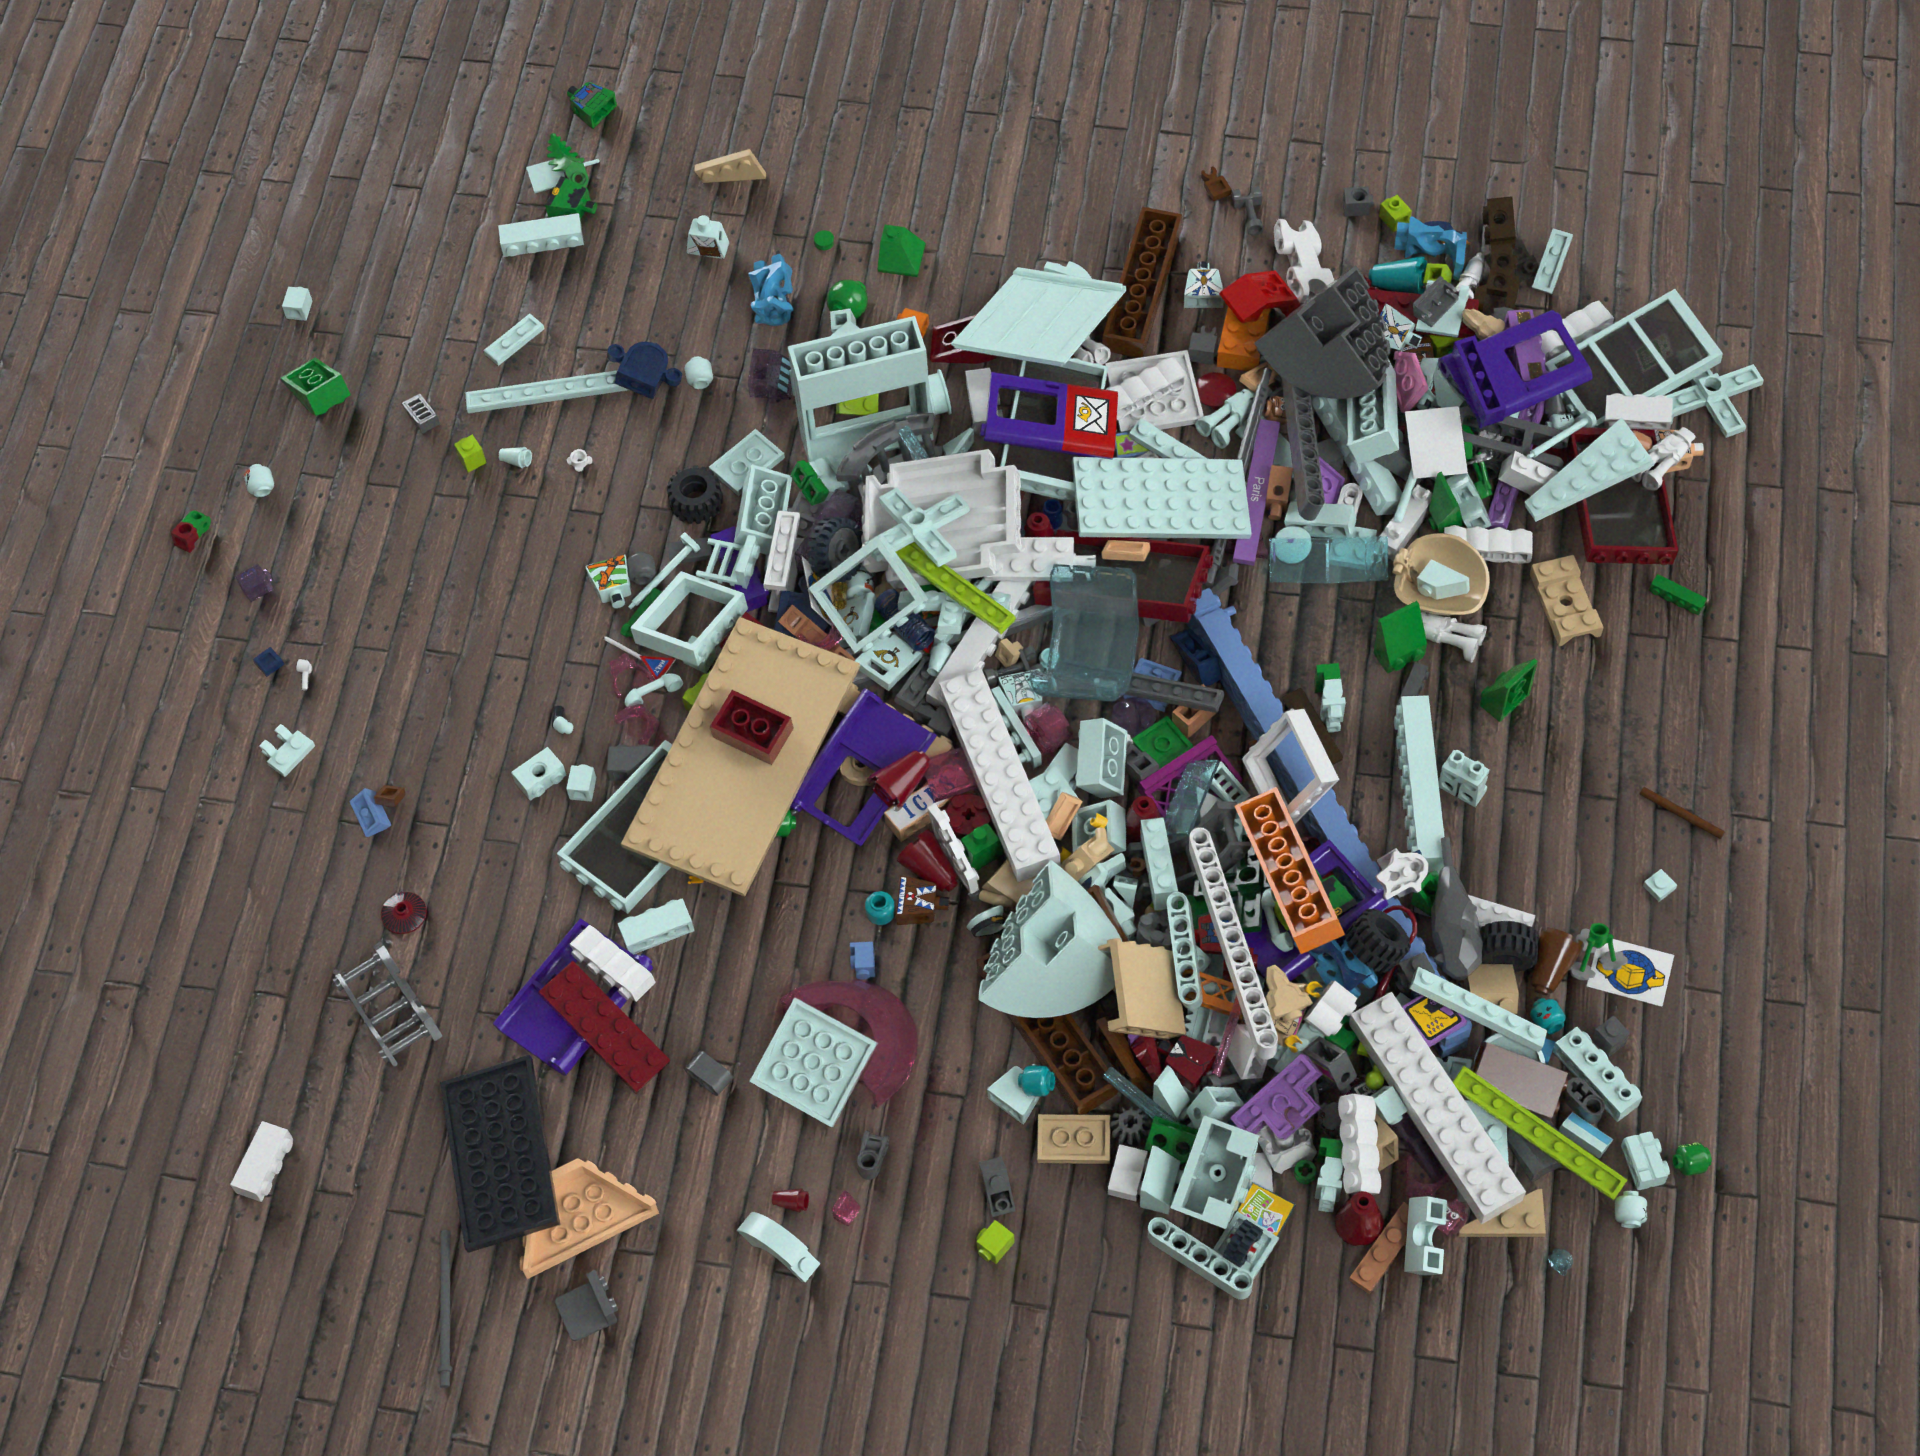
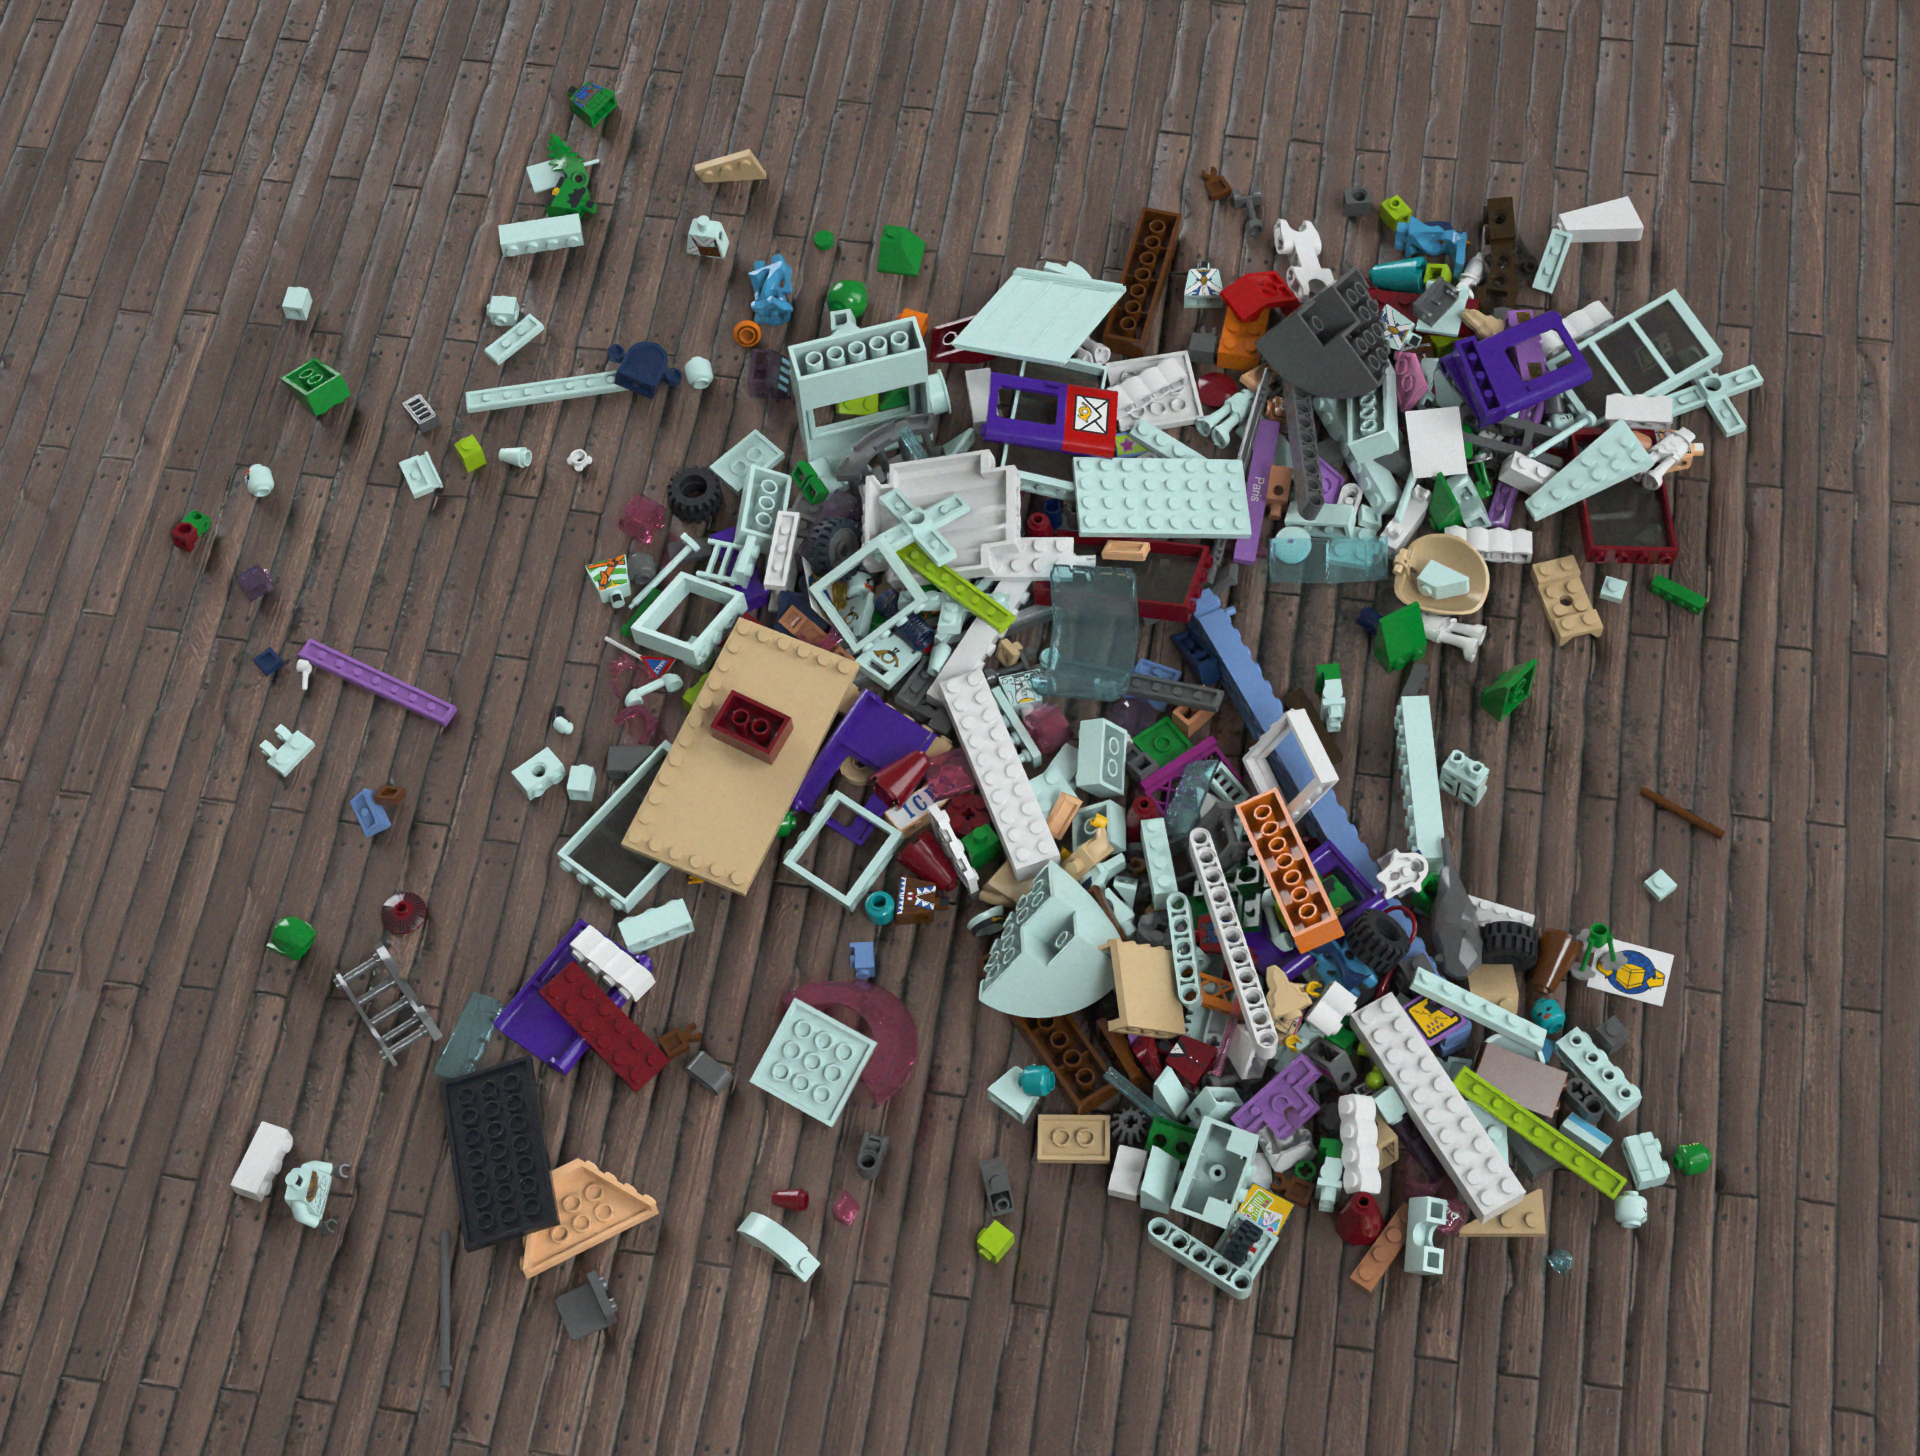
none -> green helmet [266,916,319,961]
none -> light aqua torso [284,1161,351,1236]
none -> medium lavender tile [298,638,457,727]
none -> light aqua plate [399,451,443,499]
none -> clear light blue windscreen [433,992,505,1079]
none -> light aqua brick [487,296,520,326]
none -> clear pink brick [618,493,666,545]
none -> reddish brown plate [658,1022,703,1060]
none -> orange cone [733,320,761,348]
none -> light aqua window [783,790,905,913]
none -> green slope [878,386,910,410]
none -> reddish brown plate [1269,1172,1316,1209]
none -> clear blue piece [1356,607,1383,636]
none -> light aqua plate [1358,504,1382,532]
none -> white slope [1555,196,1644,243]
none -> light aqua plate [1599,576,1628,604]

